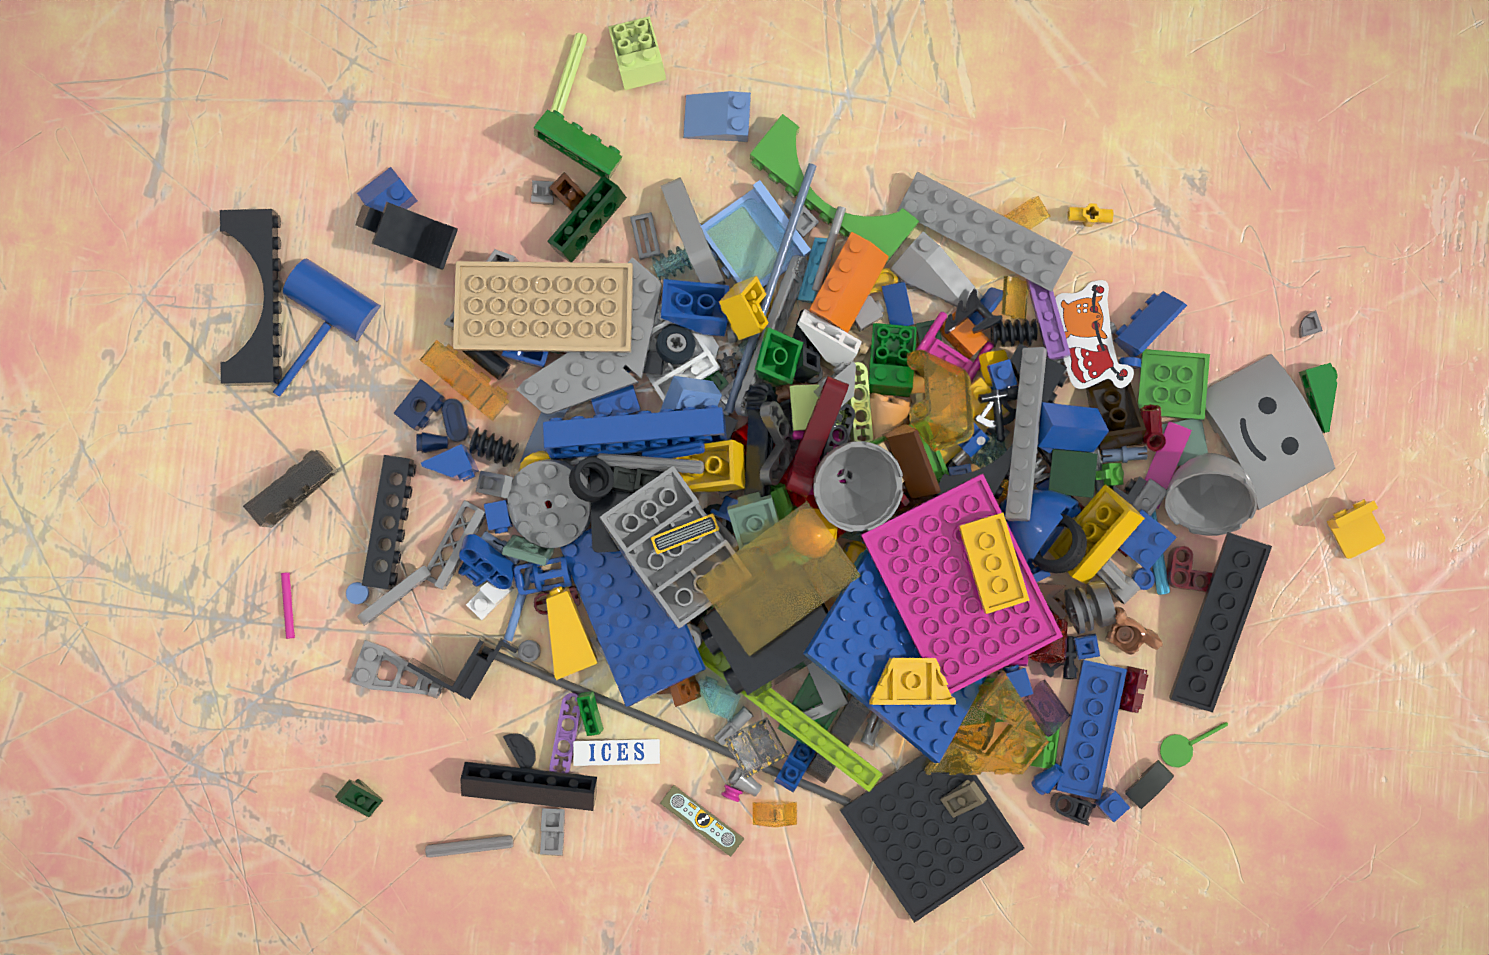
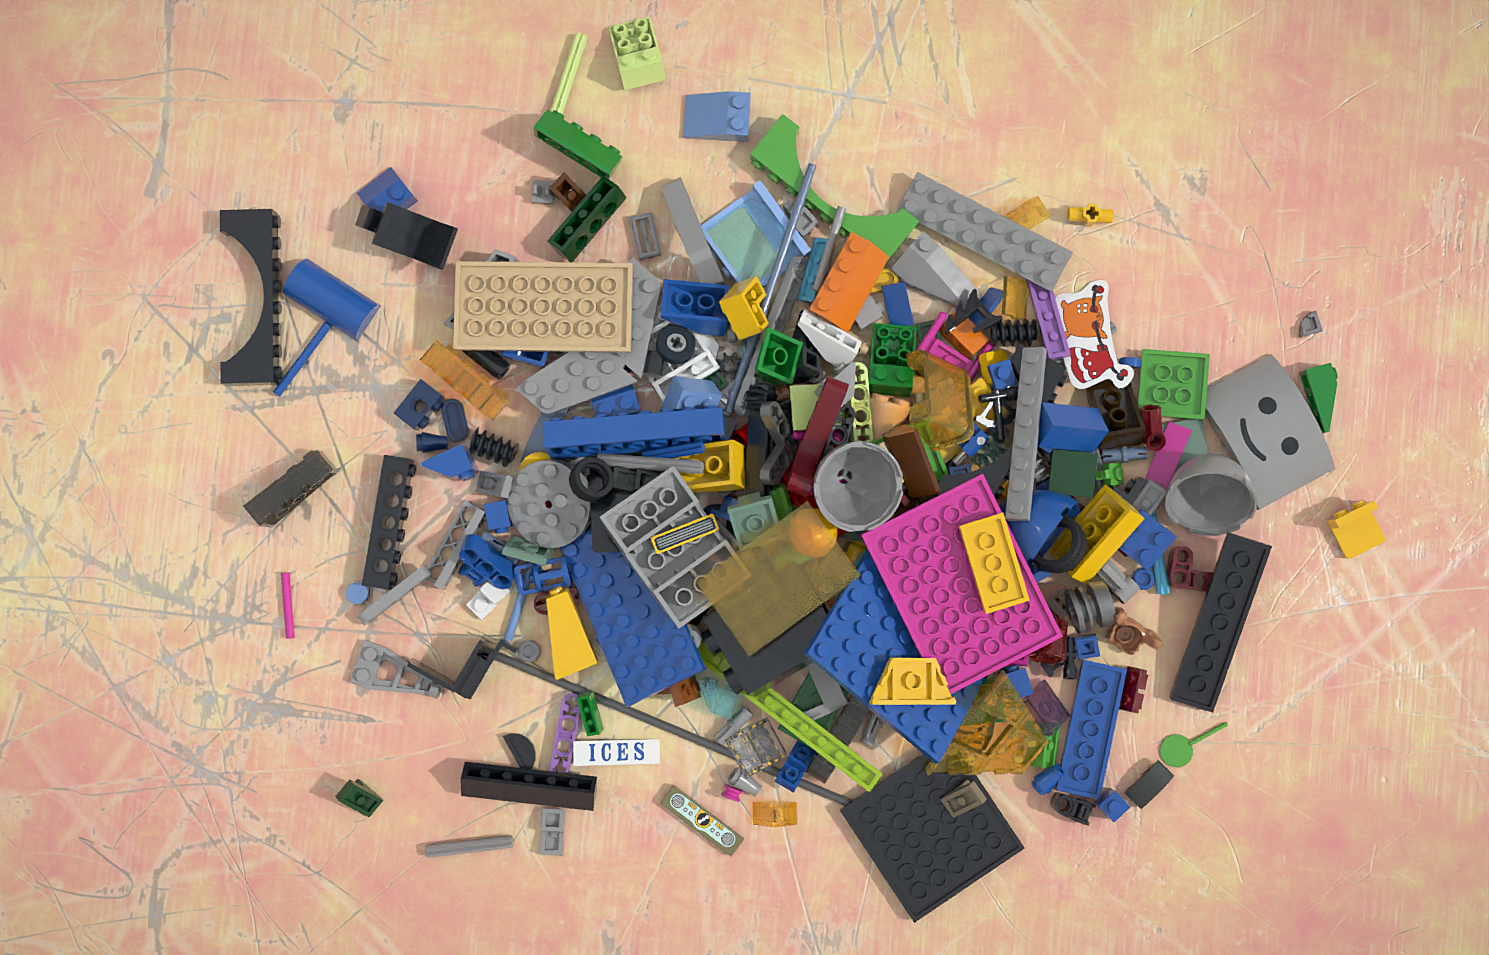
clear light blue piece [652,246,693,283] -> none
blue slope [1113,291,1187,357] -> none

